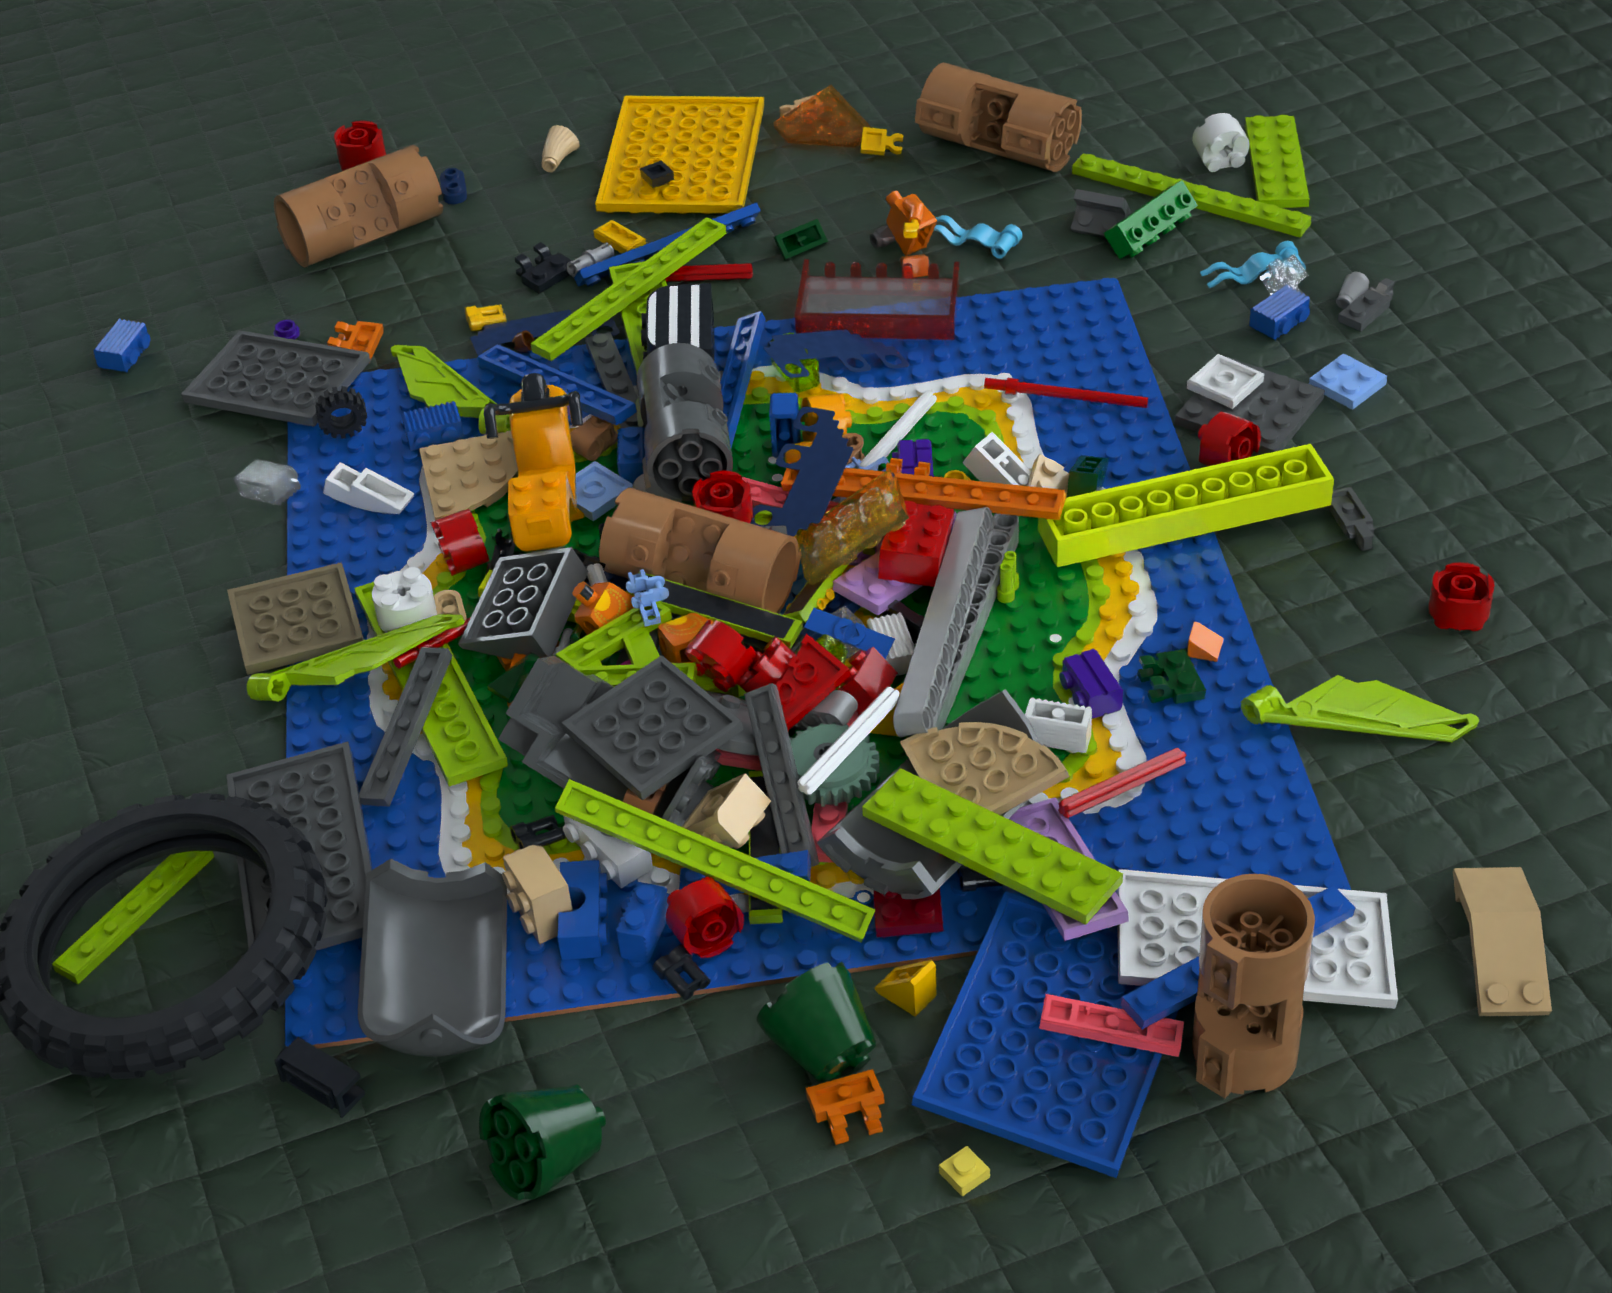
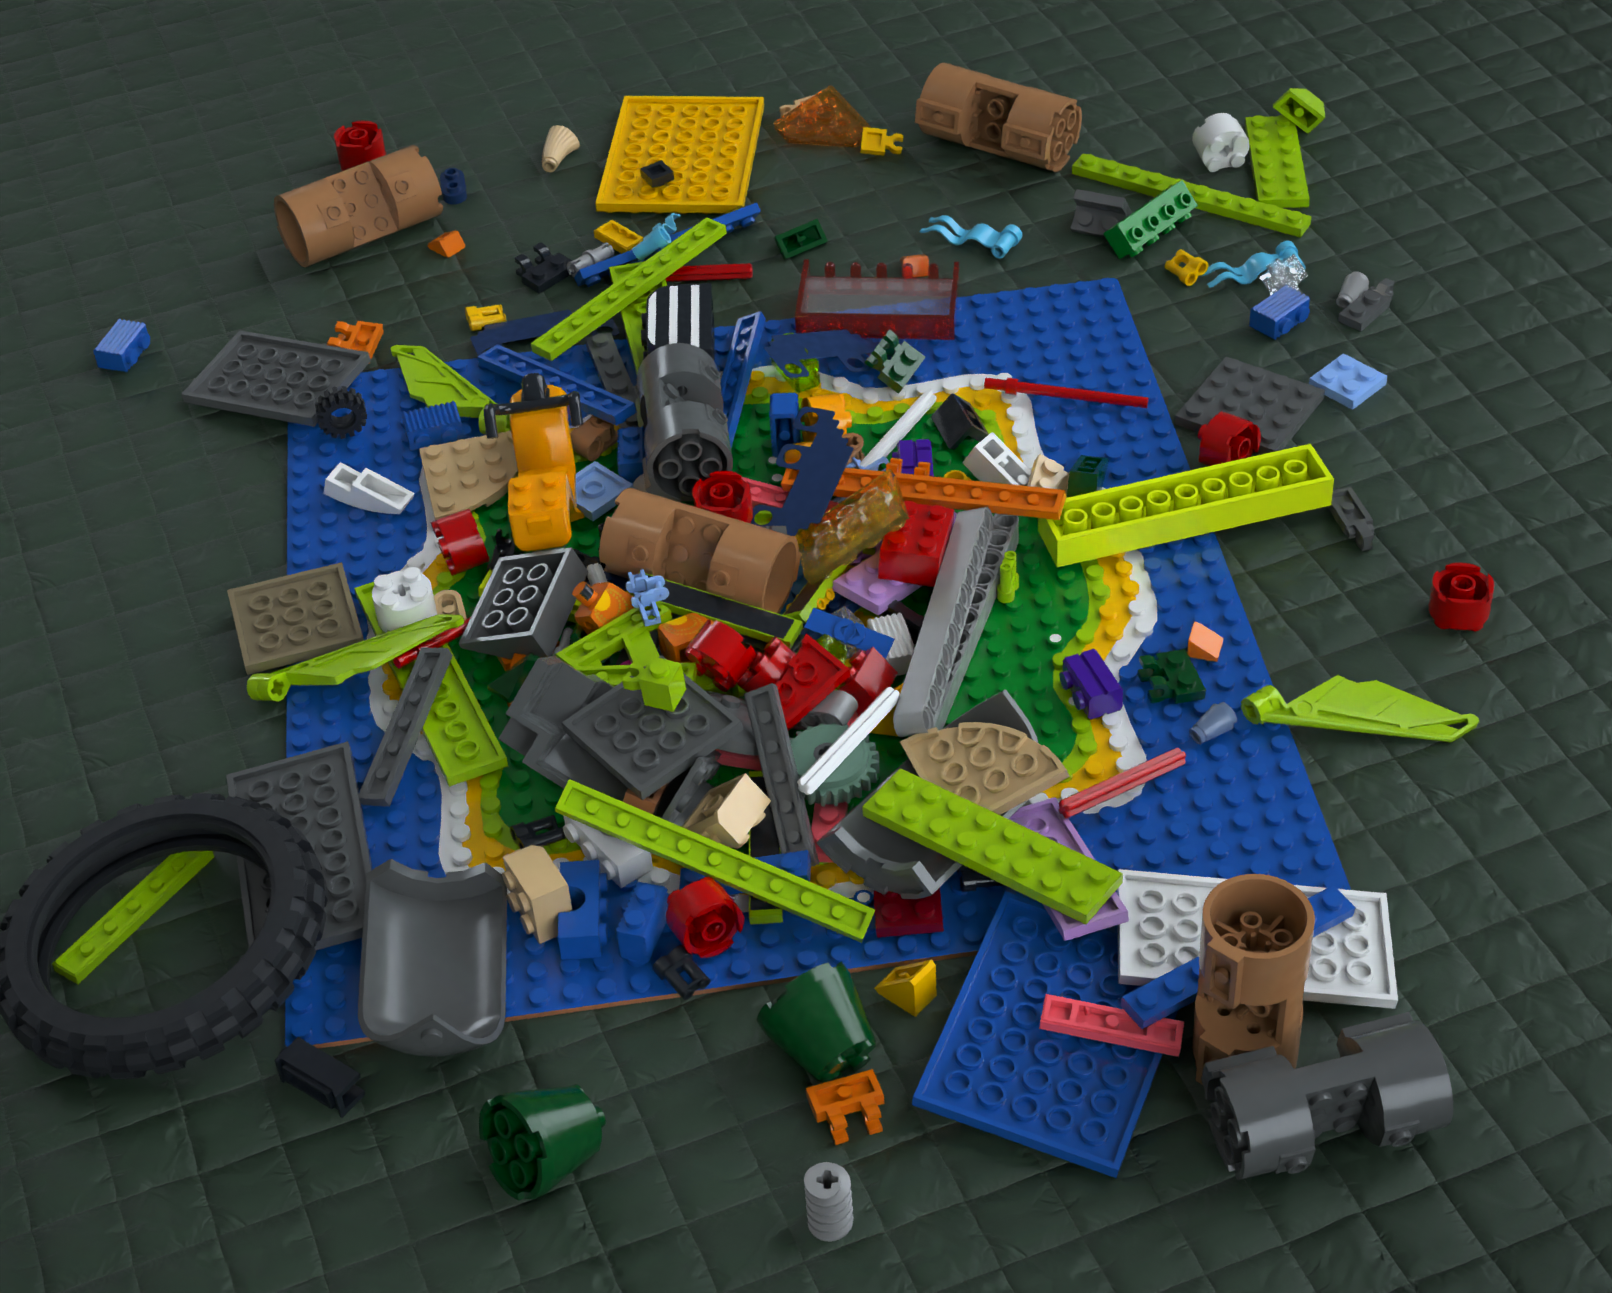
clear brick [234,459,301,506] -> none
dark purple plate [273,320,300,340] -> none
reddish brown hinge [512,330,535,353] -> none
orange torso [869,191,937,256] -> none
light yellow plate [939,1146,990,1196] -> none
white brick [1025,697,1092,753] -> none
white tile [1187,354,1264,409] -> none
tan windscreen [1453,867,1552,1016] -> none
none -> orange slope [427,230,465,258]
none -> lime brick [622,656,686,712]
none -> medium azure flag [632,213,681,261]
none -> light grey piece [804,1162,854,1242]
none -> plate [864,329,925,394]
none -> black panel [931,393,989,450]
none -> yellow piece [1164,249,1208,286]
none -> sand blue cone [1189,702,1237,745]
none -> dark grey cylinder [1201,1012,1453,1180]
none -> lime slope [1273,88,1325,134]

